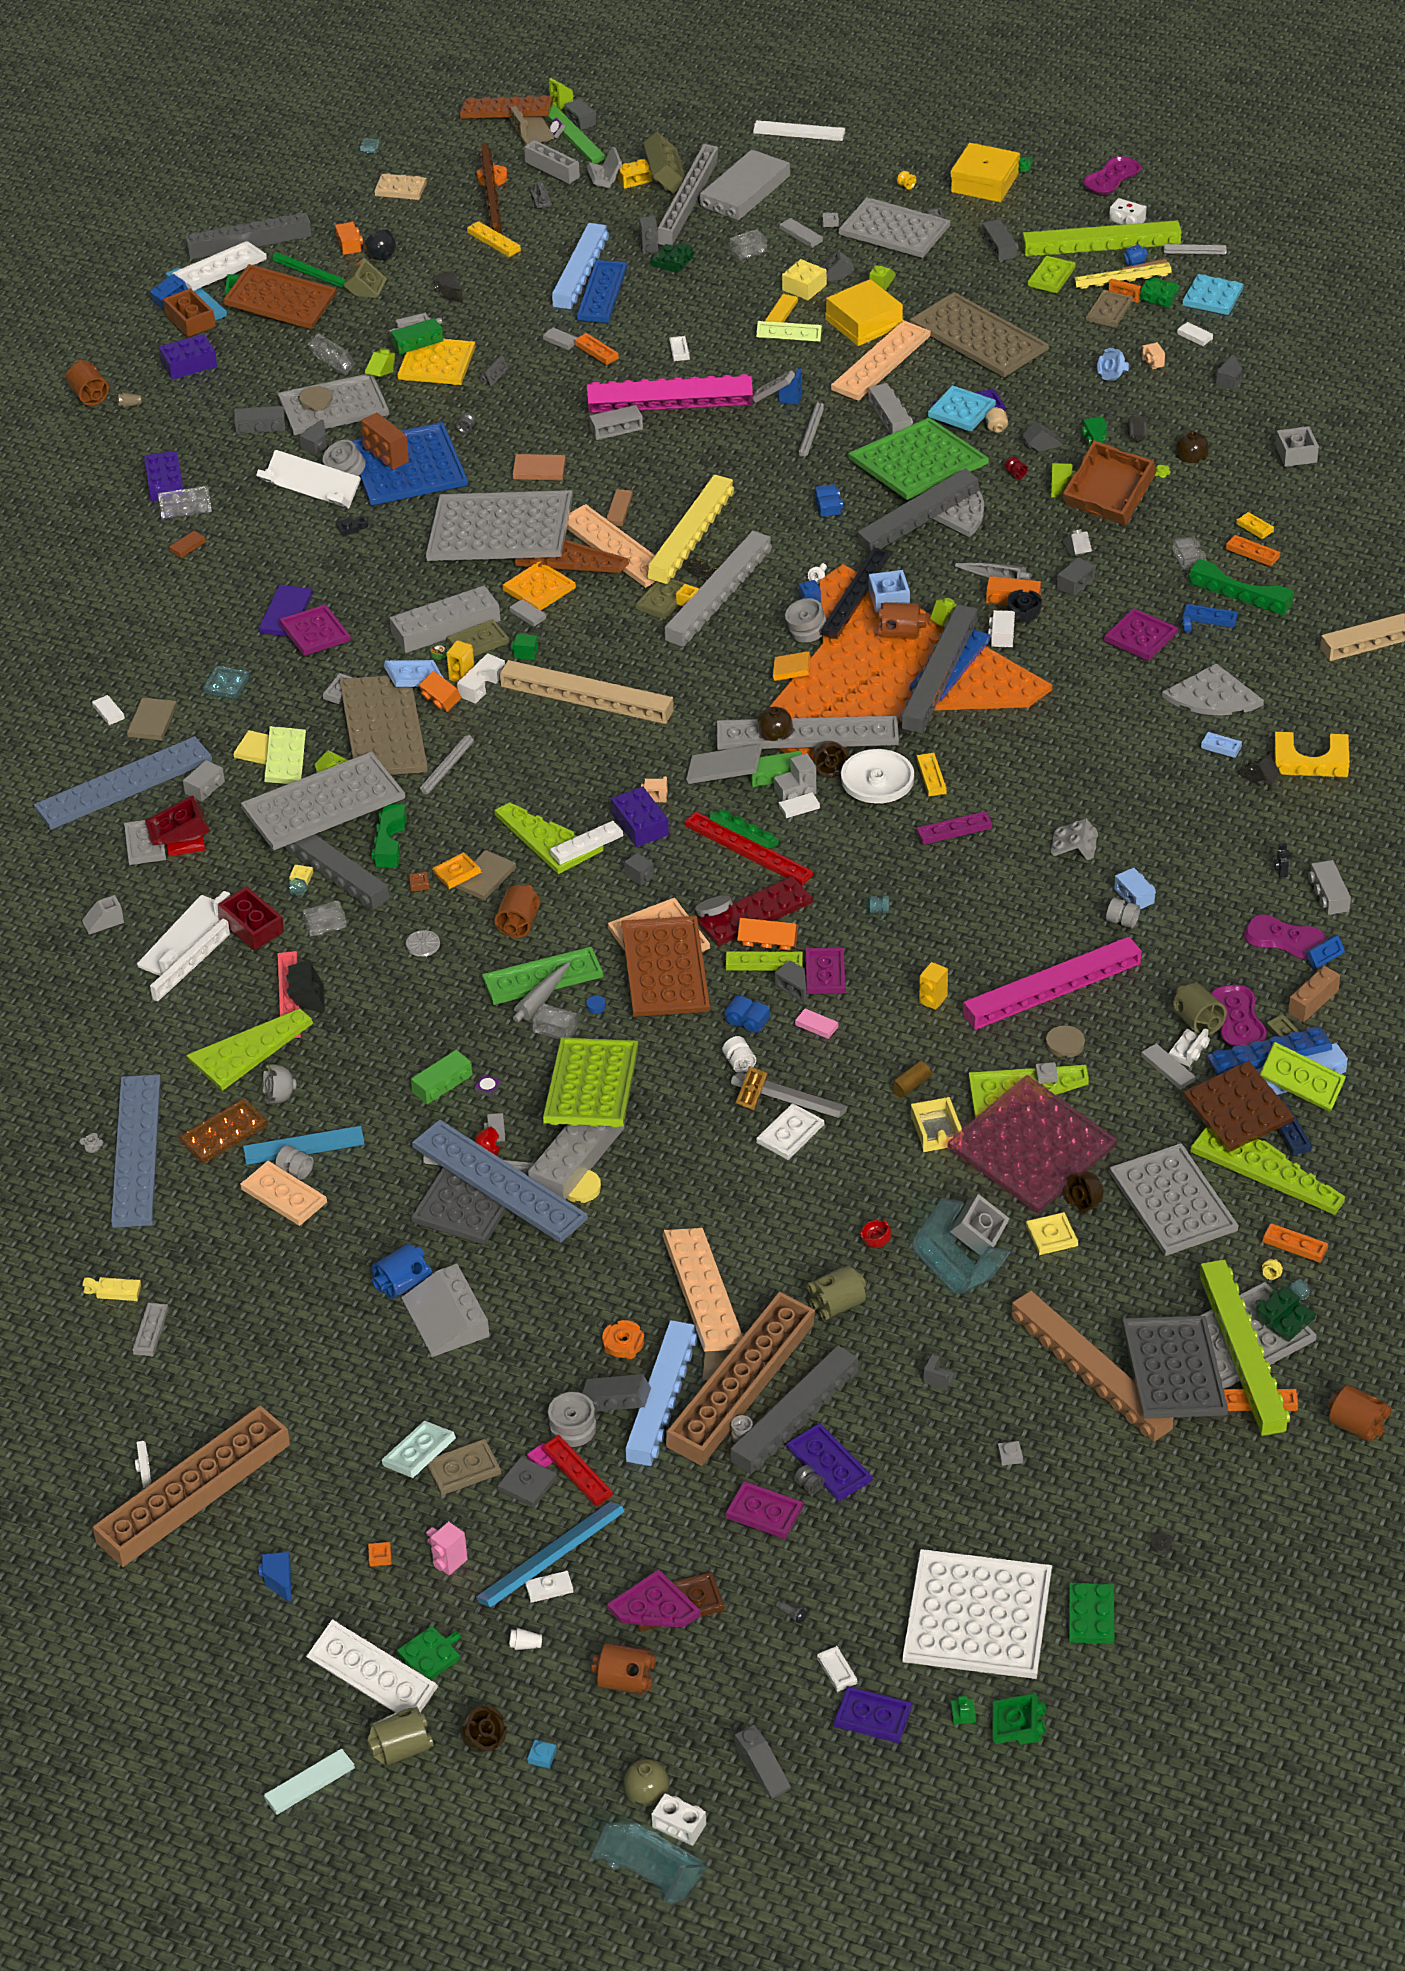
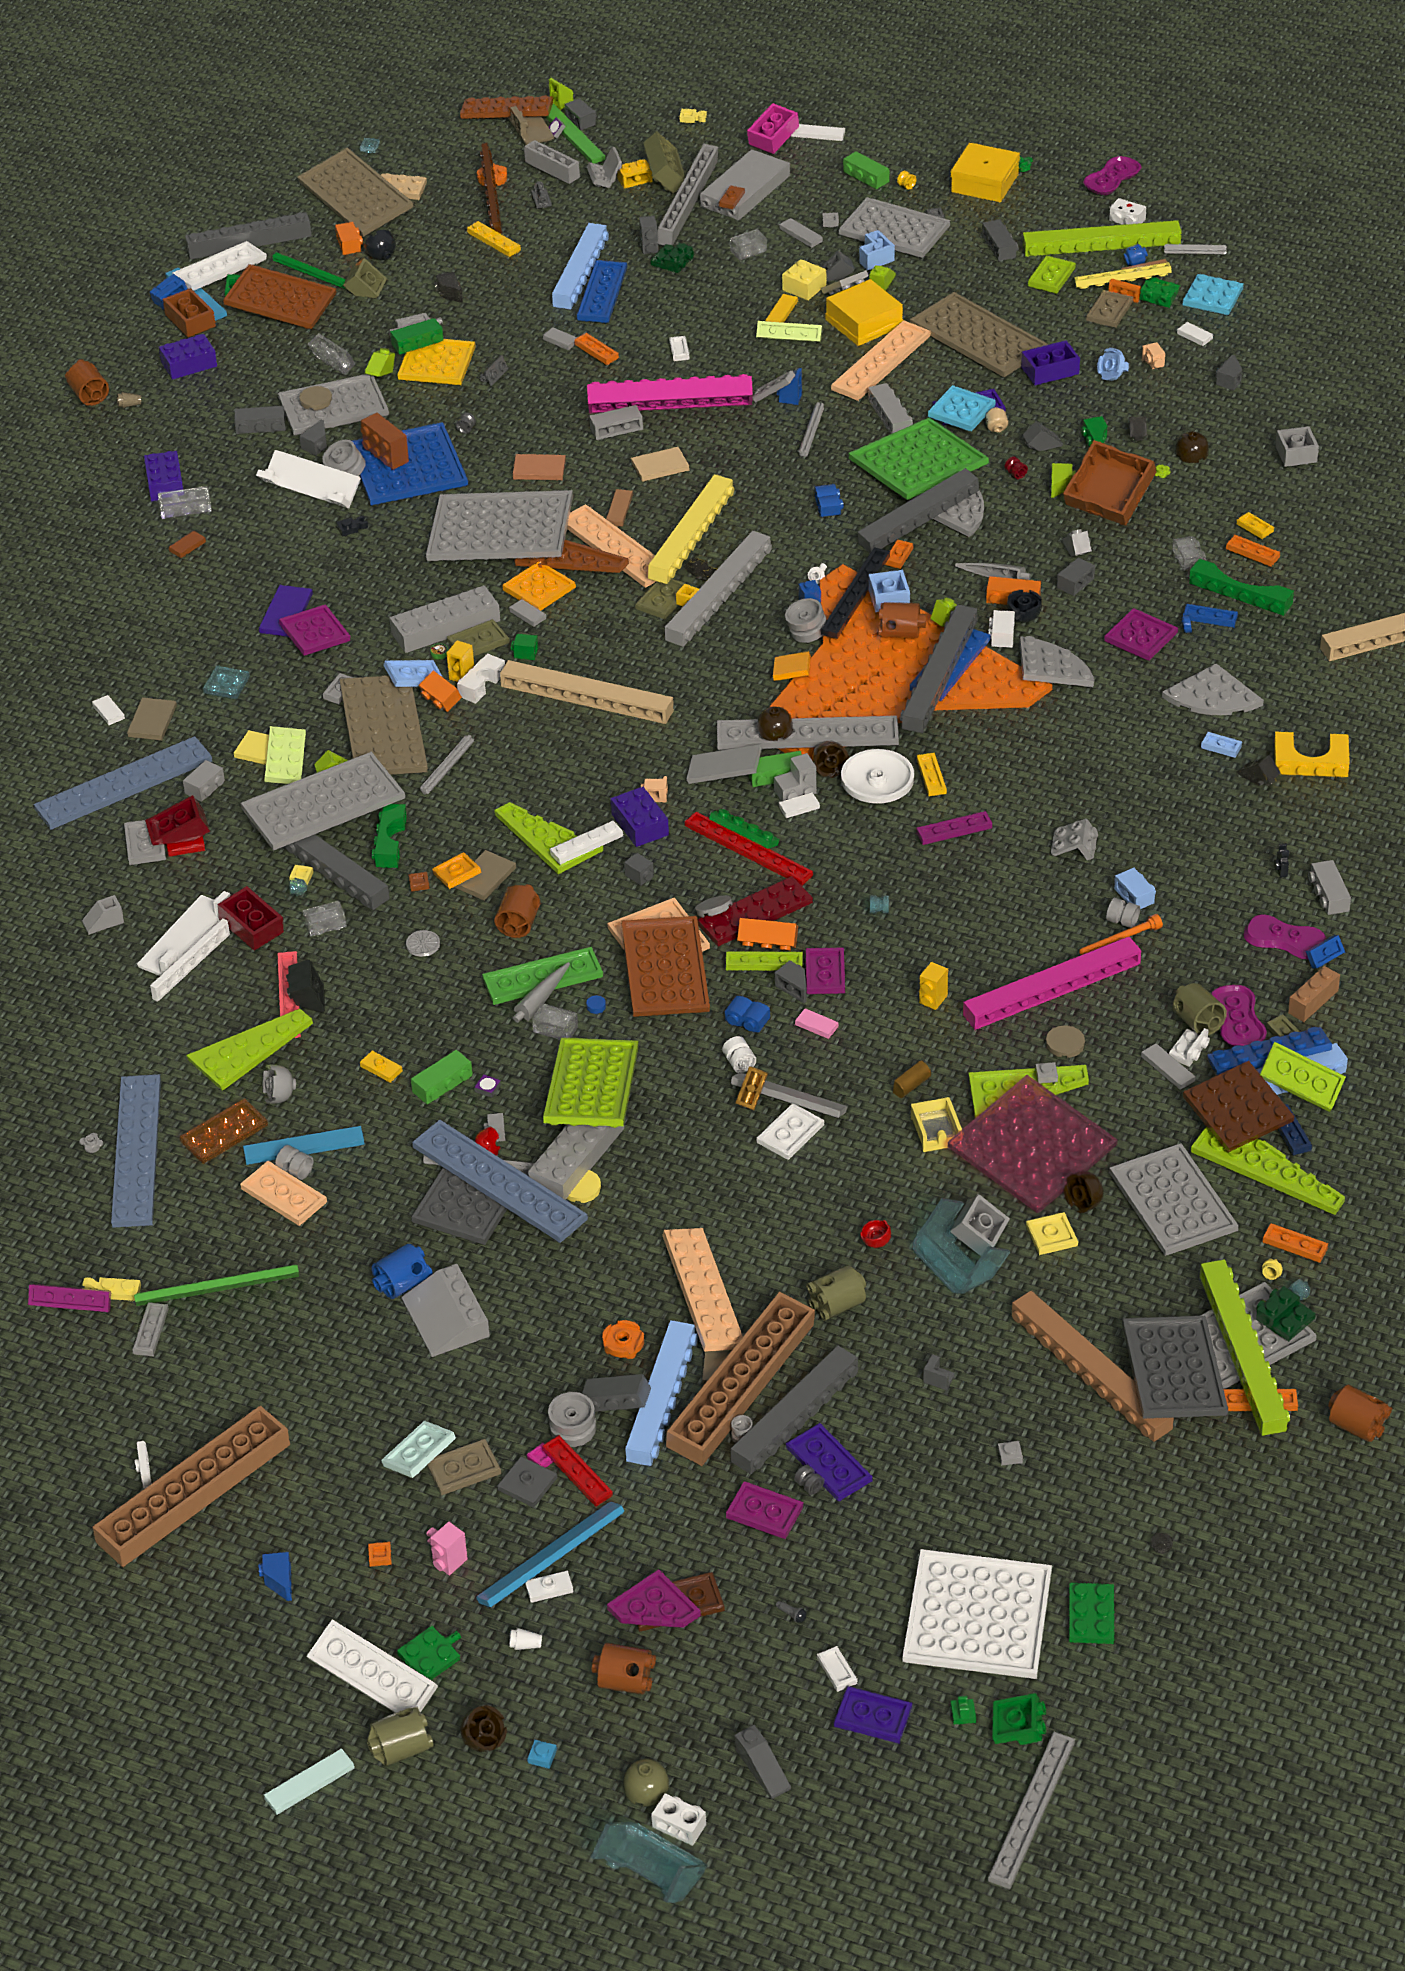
none -> magenta plate [28,1284,111,1312]
none -> bright green tile [134,1265,299,1306]
none -> dark tan plate [297,148,414,237]
none -> yellow plate [360,1051,403,1083]
none -> tan tile [631,447,689,481]
none -> light yellow plate [680,109,707,123]
none -> dark orange plate [719,185,745,209]
none -> dark pink brick [747,103,799,154]
none -> light grey plate [821,270,869,295]
none -> bright green brick [843,151,889,189]
none -> light blue brick [859,230,895,271]
none -> orange plate [885,539,913,569]
none -> light grey tile [988,1732,1075,1889]
none -> light grey plate [1019,636,1094,687]
none -> dark purple brick [1021,340,1080,385]
none -> orange piece [1079,914,1163,955]

